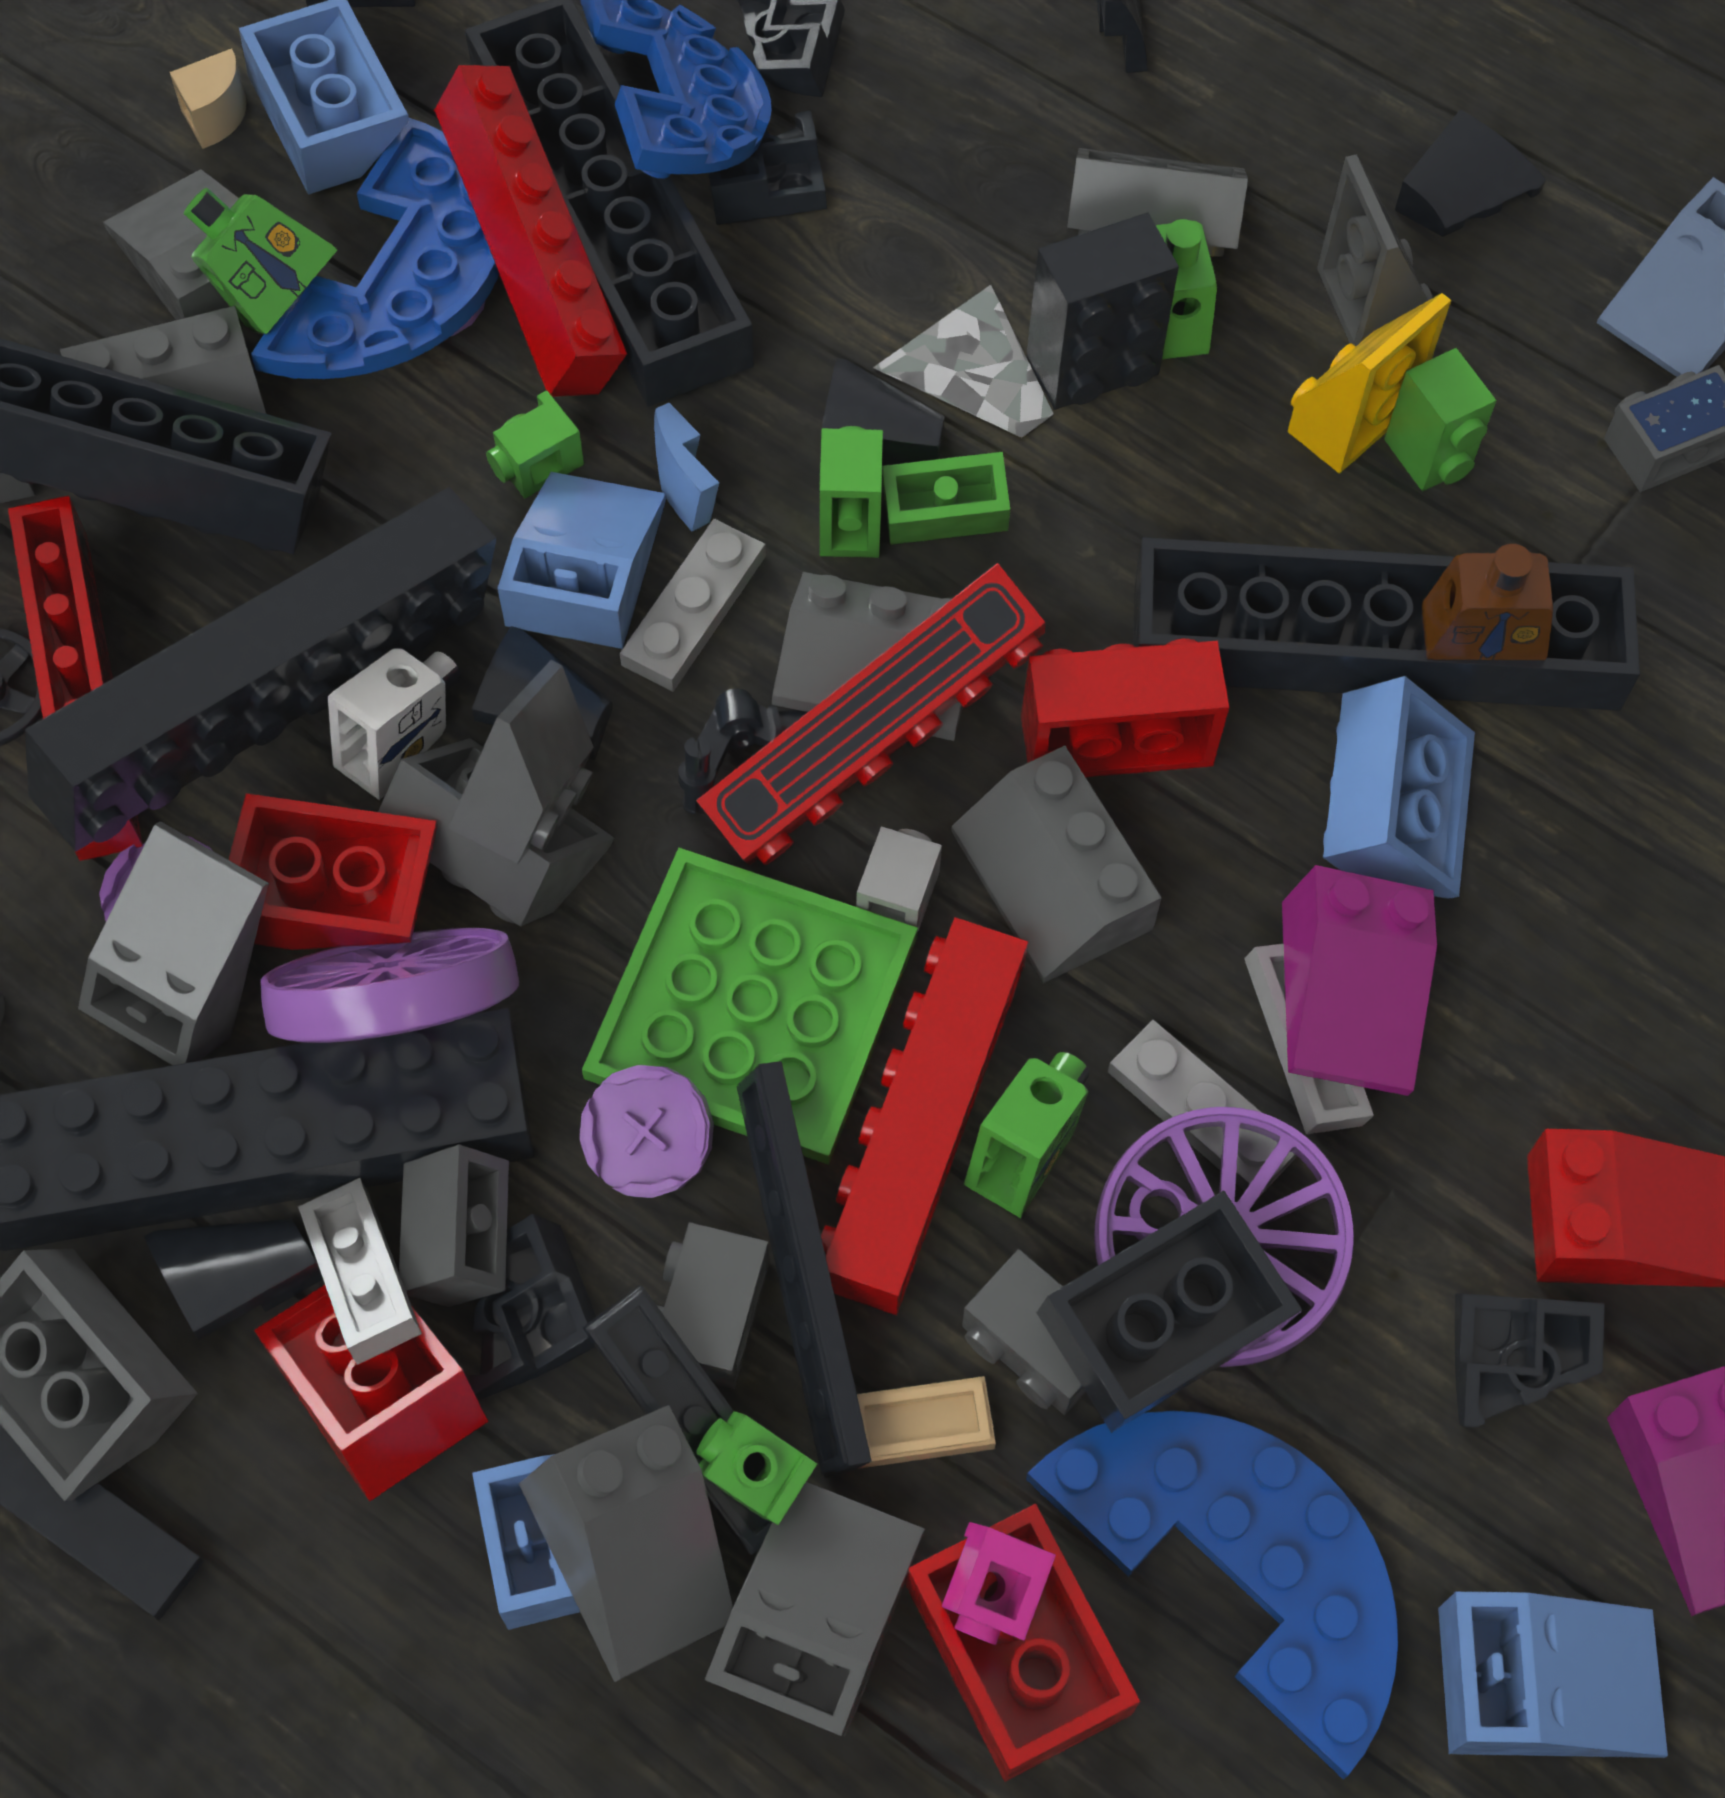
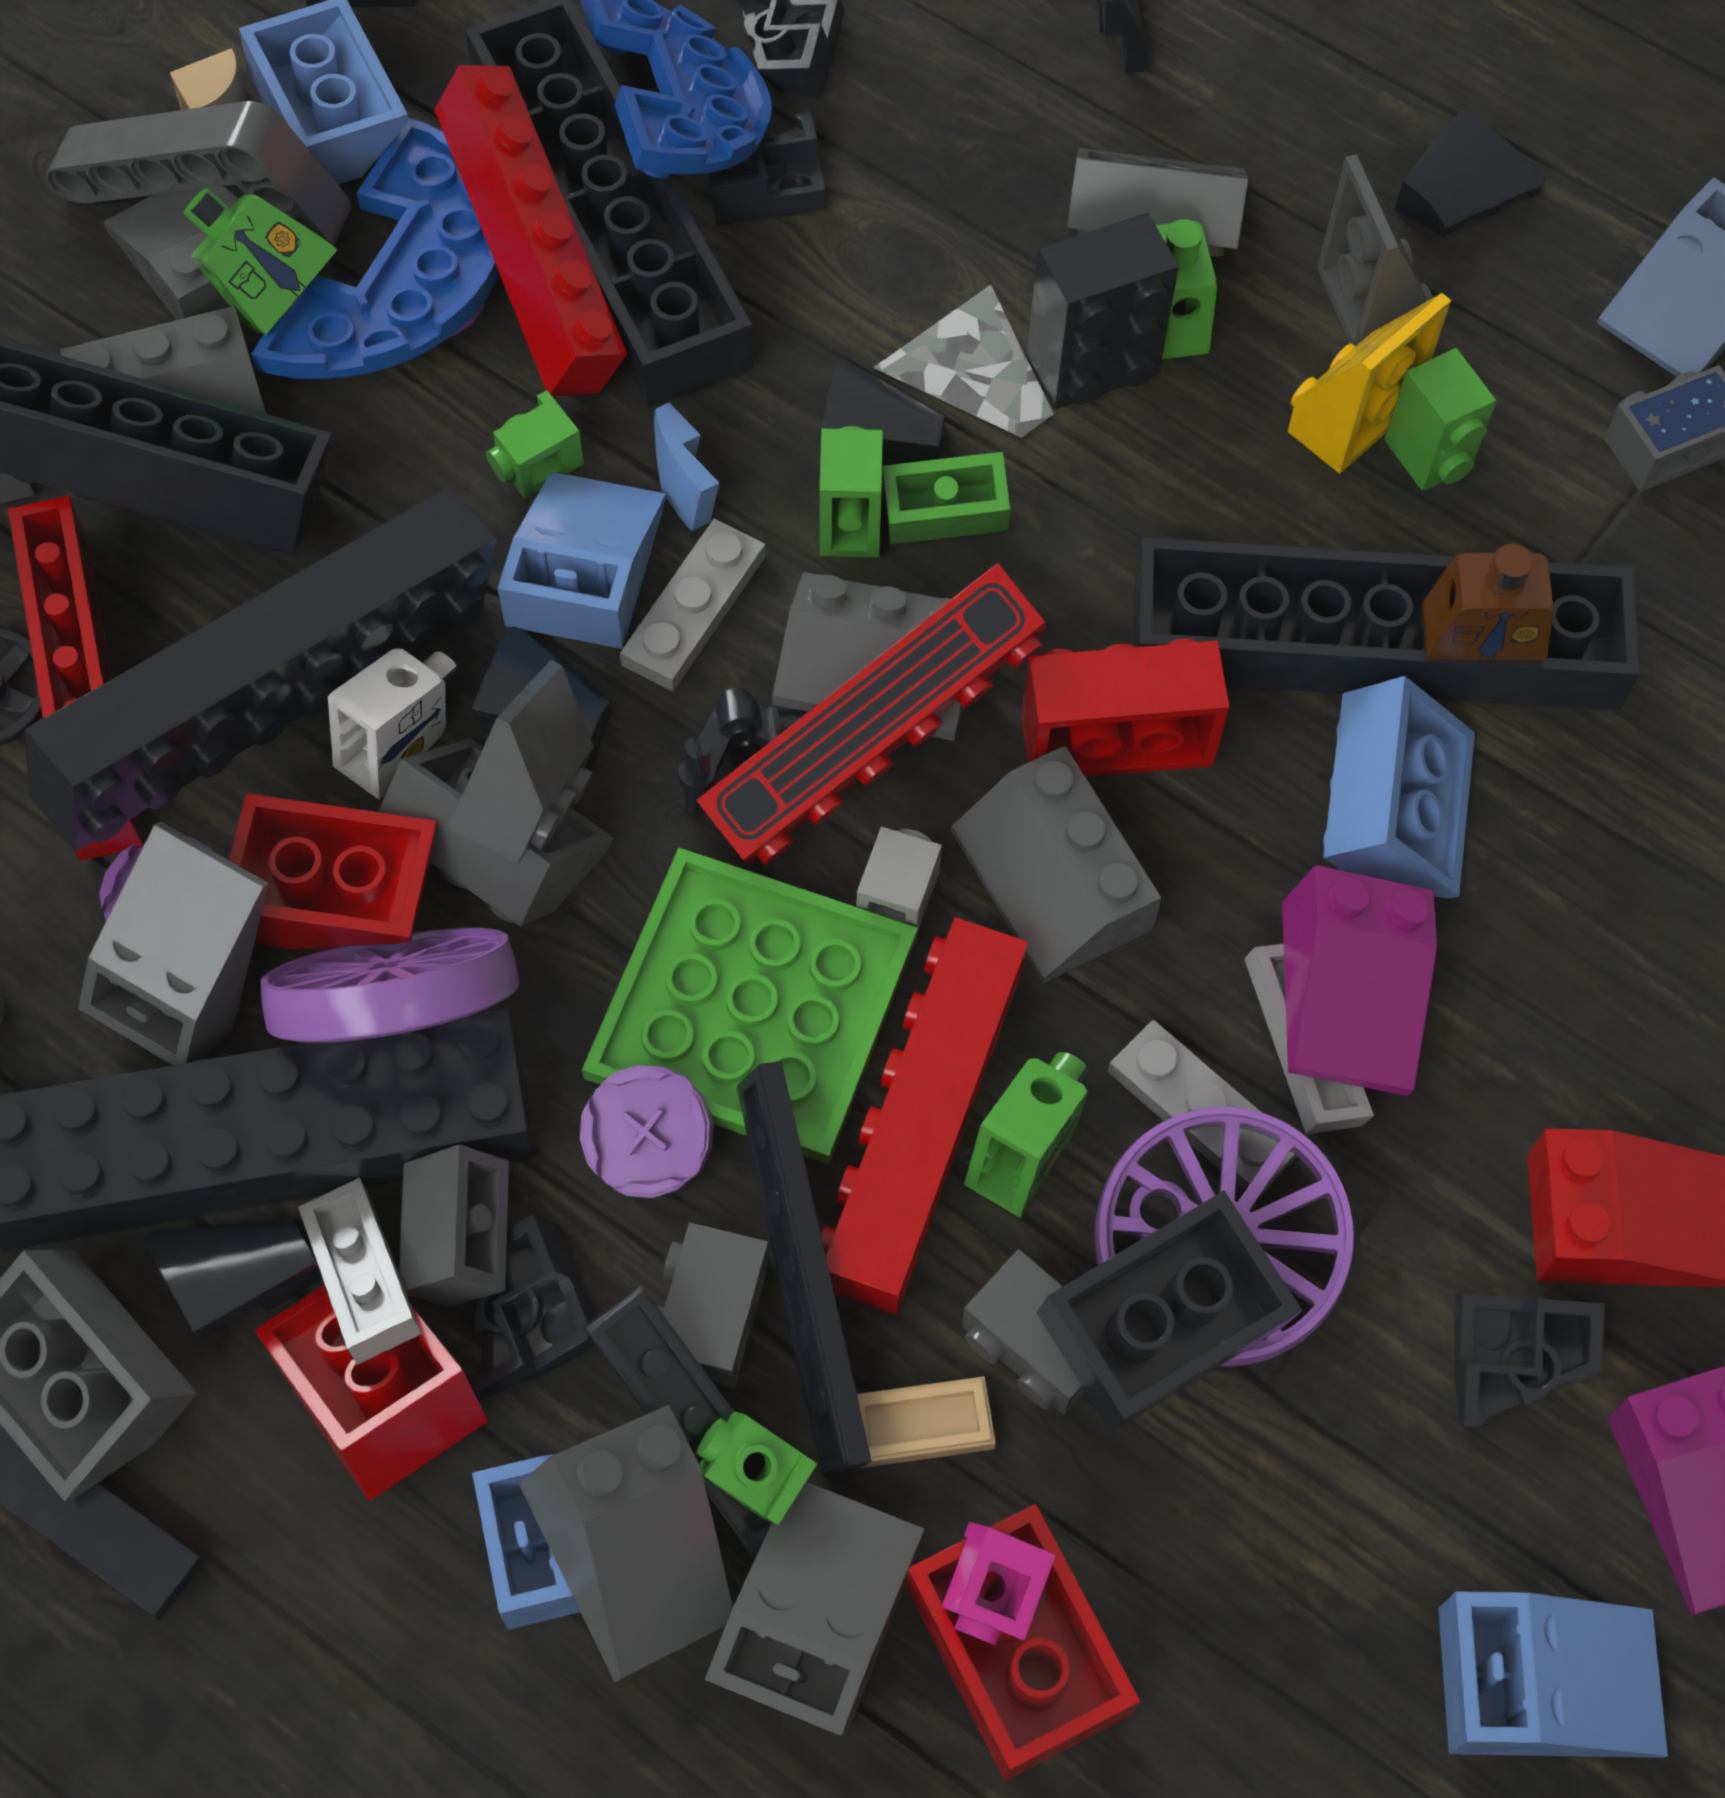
blue plate [1026,1411,1398,1779] -> none
none -> dark grey beam [45,101,351,247]

